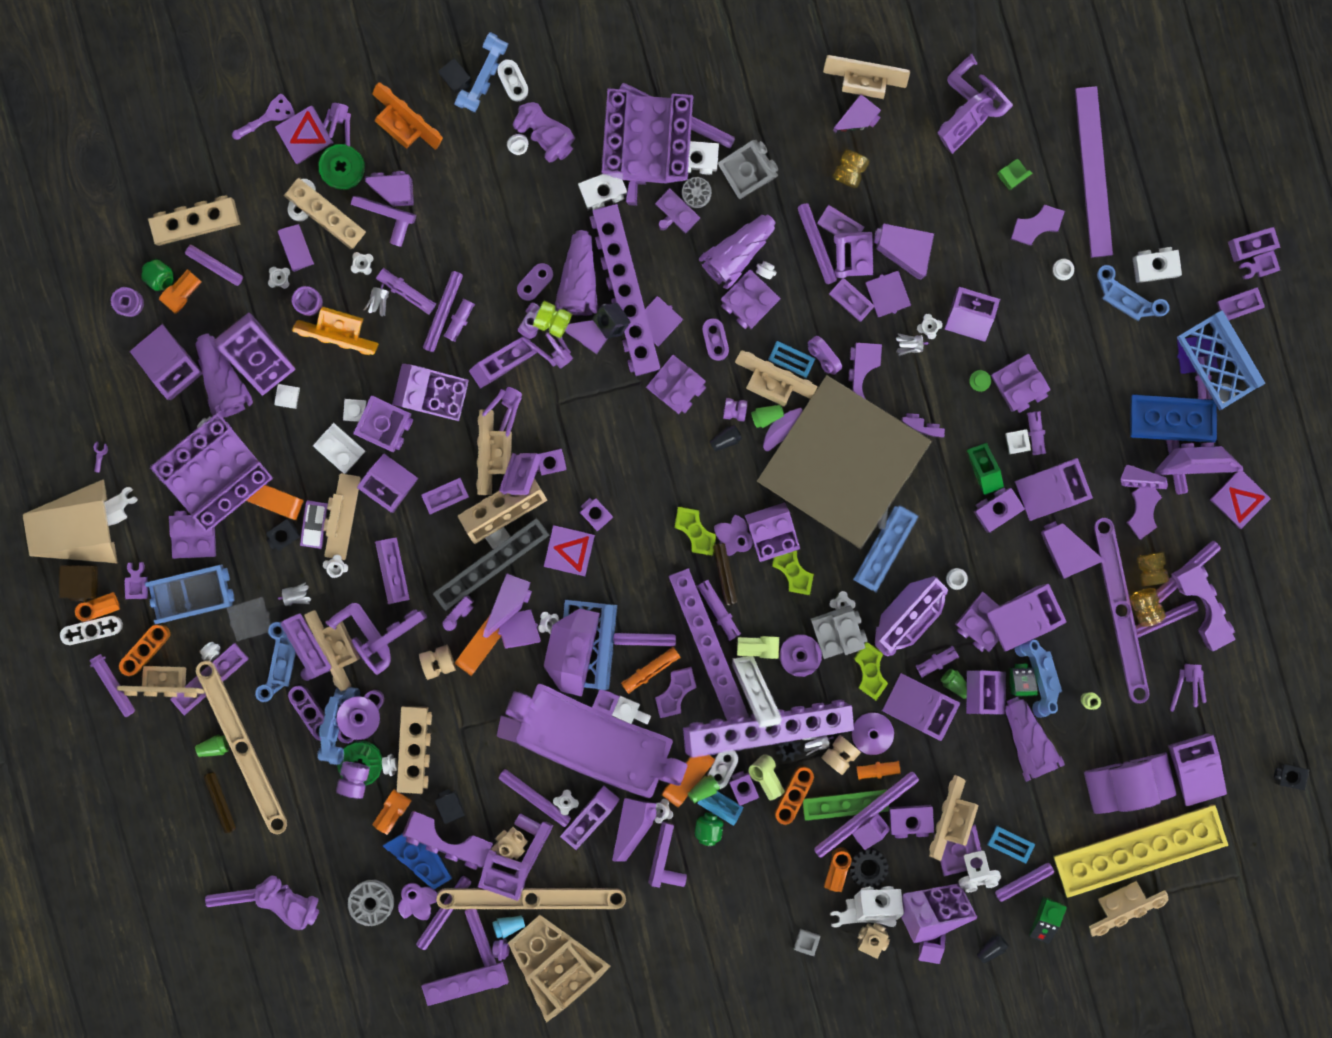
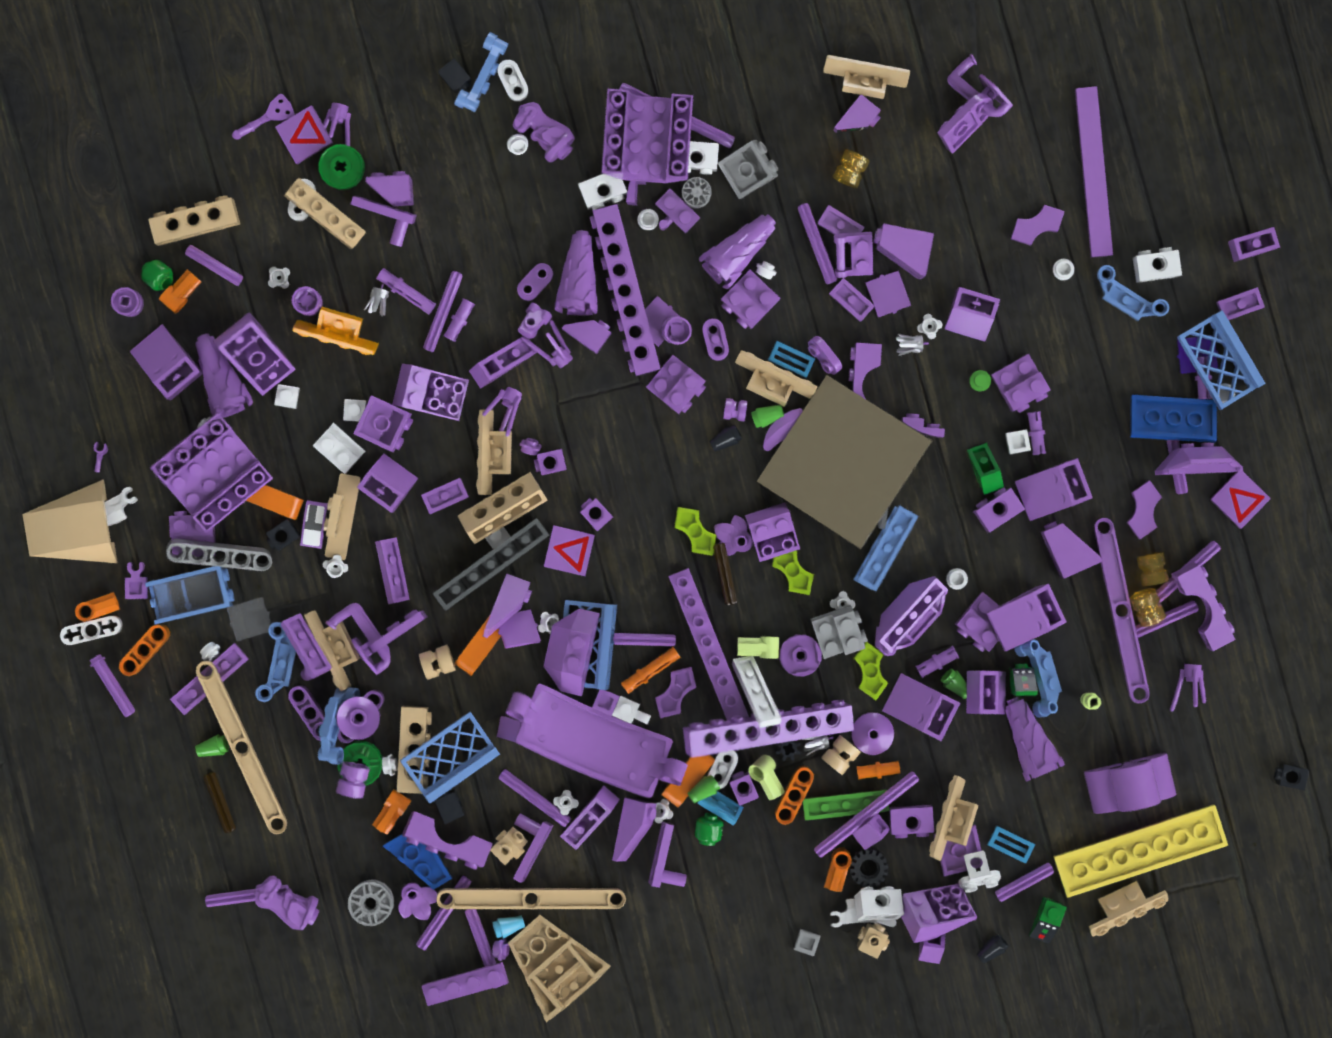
dark brown head [59,565,98,601] -> none
tan bracket [117,666,204,698] -> none
medium lavender slope [278,224,314,271] -> none
flat silver piece [278,582,311,606] -> none
white plate [351,252,373,275] -> none
orange bracket [372,82,443,150] -> none
medium lavender plate [443,595,474,631] -> none
medium lavender plate [478,850,530,901] -> none
medium lavender plate [499,453,541,495] -> none
lime wheel [533,301,572,339] -> none
black brick [593,303,631,339] -> none
medium lavender pin [697,580,741,641] -> none
bright green panel [997,159,1032,191] -> none
medium lavender slope [1121,465,1168,489] -> none
medium lavender slope [1168,733,1227,806] -> none
medium lavender plate [1239,250,1280,279] -> none
none -> light grey beam [167,539,272,571]
none -> medium blue fence [400,712,500,803]
none -> medium lavender plate [520,438,542,455]
none -> white plate [638,209,659,230]
none -> medium lavender wheel [660,316,692,345]

